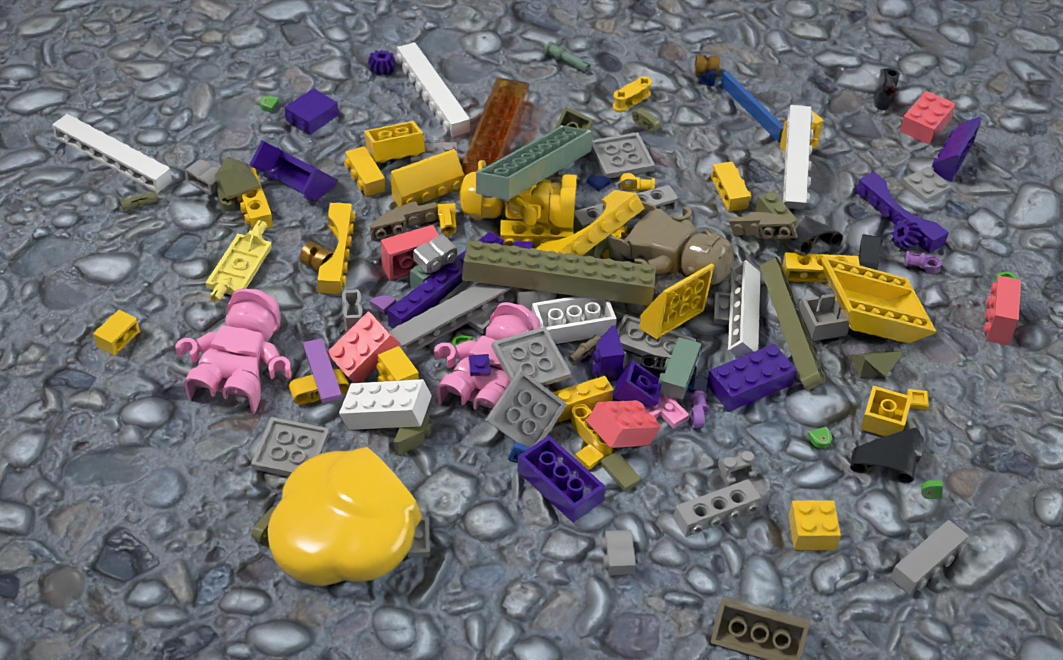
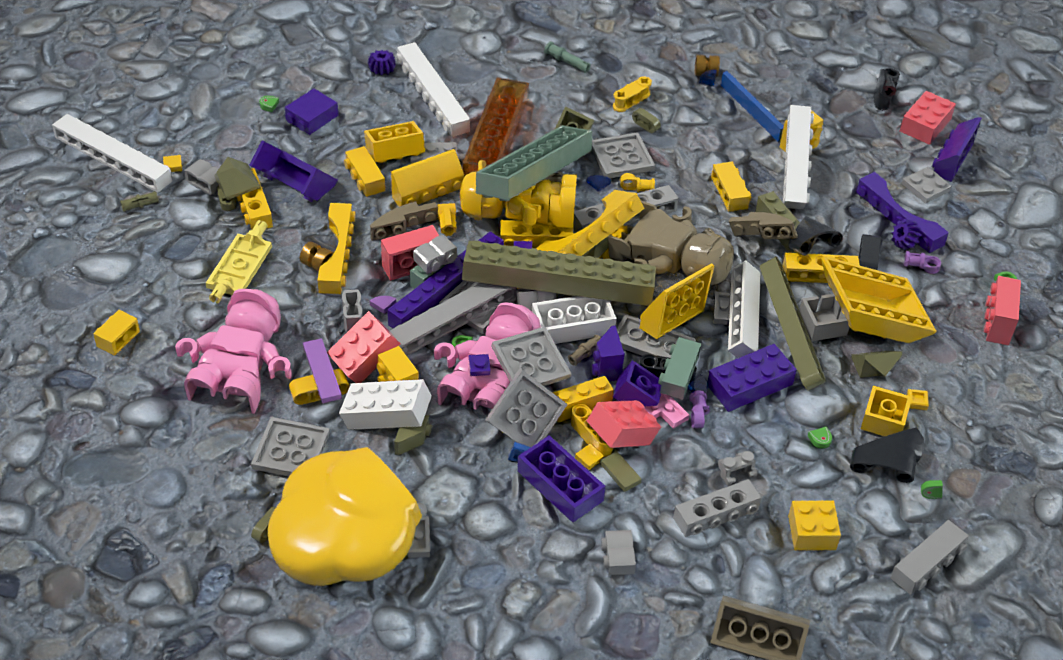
none -> yellow tile [163,155,182,172]

